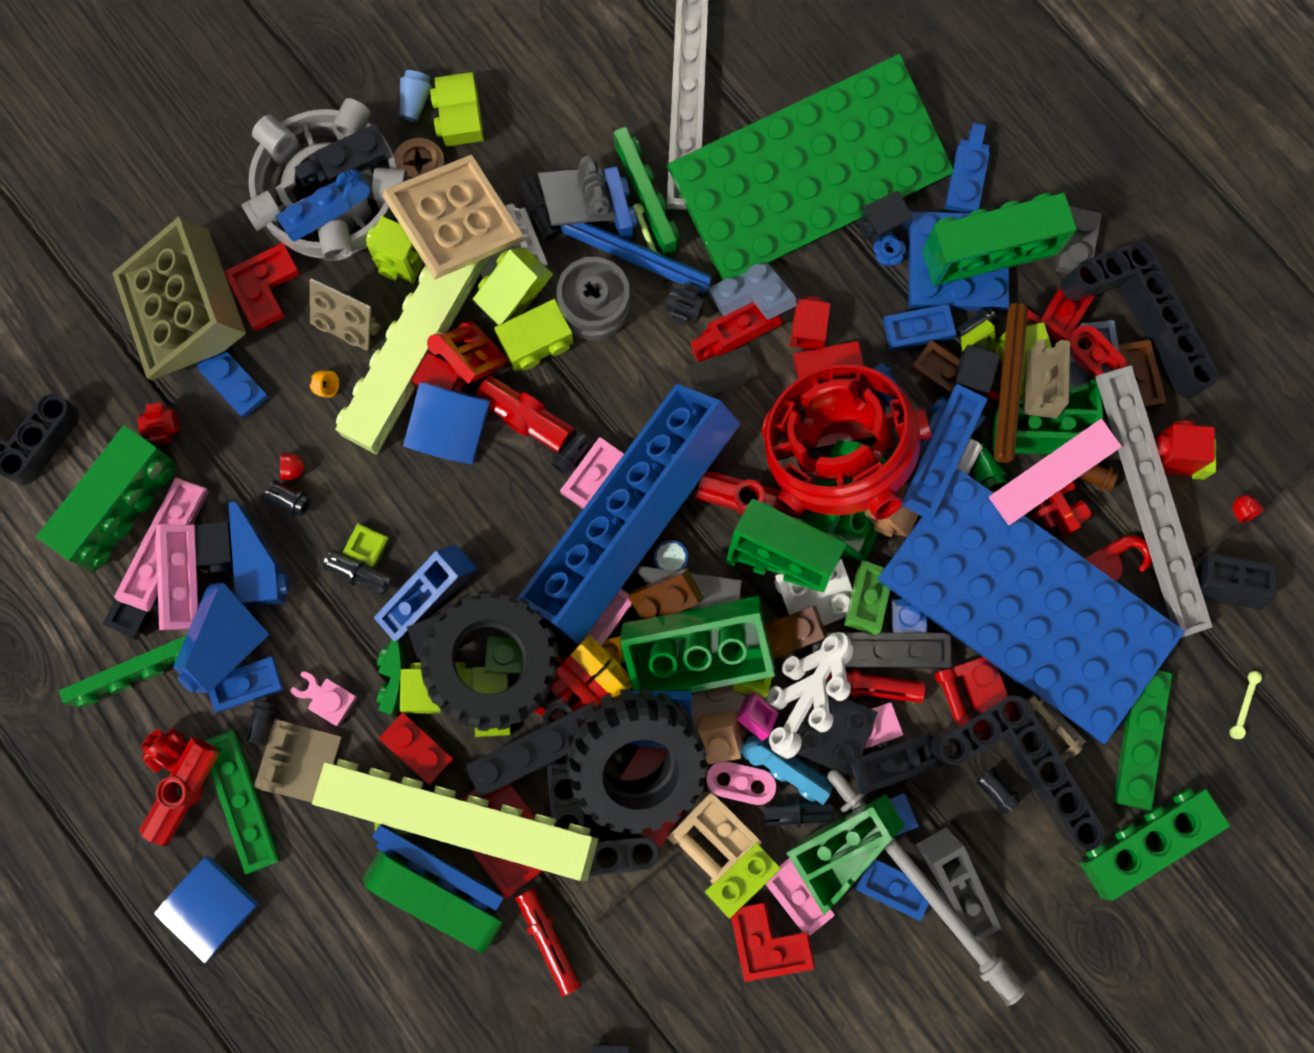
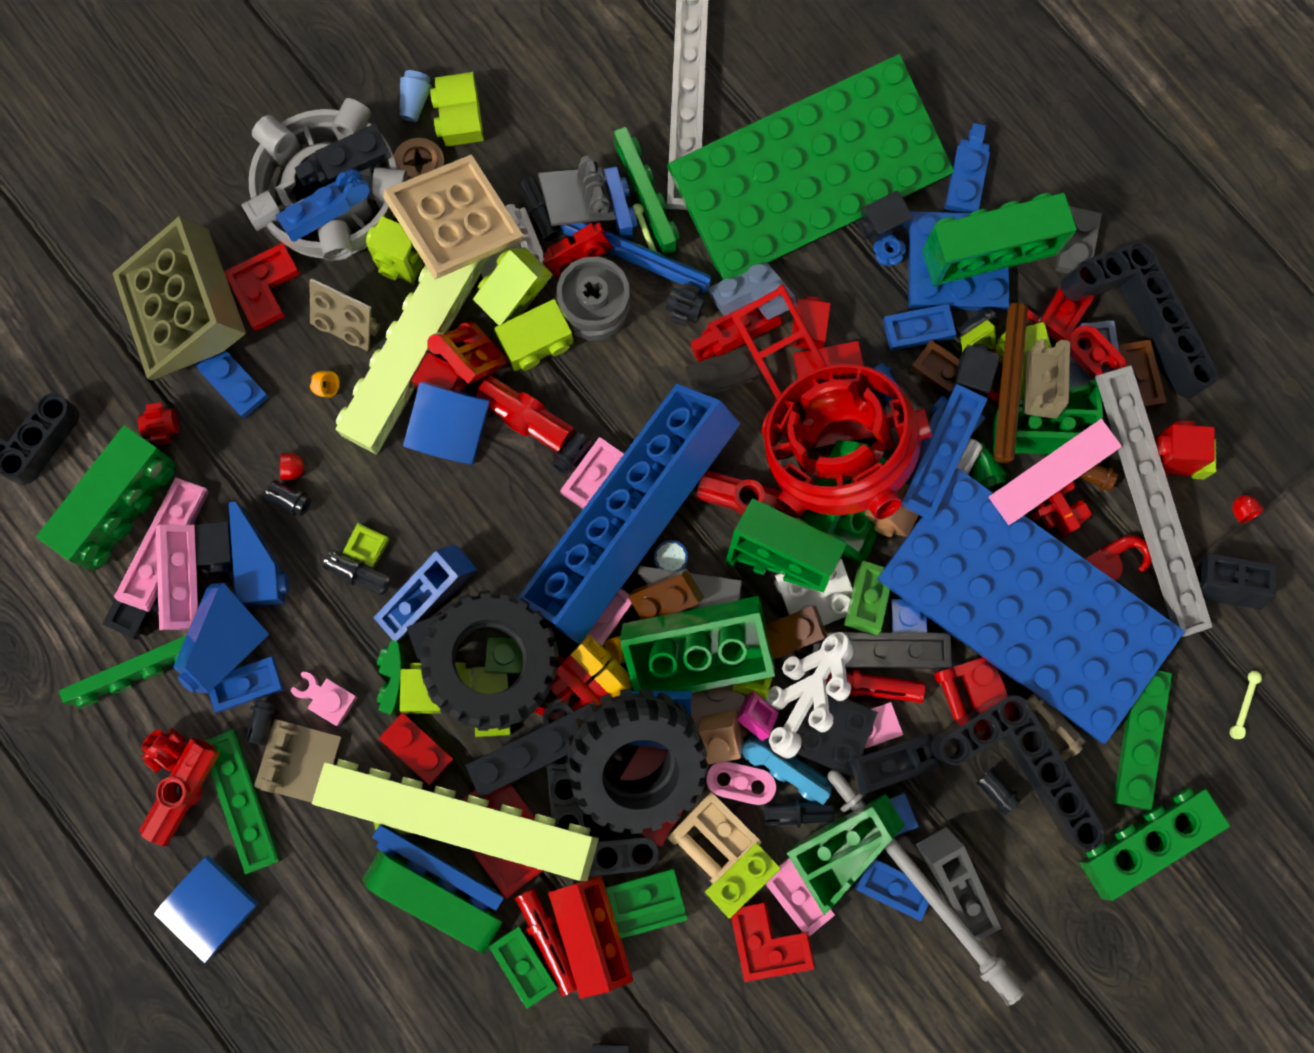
none -> green plate [489,926,558,1009]
none -> red hinge [542,222,614,280]
none -> red brick [548,875,634,999]
none -> green plate [605,868,688,939]
none -> red window [730,284,827,399]

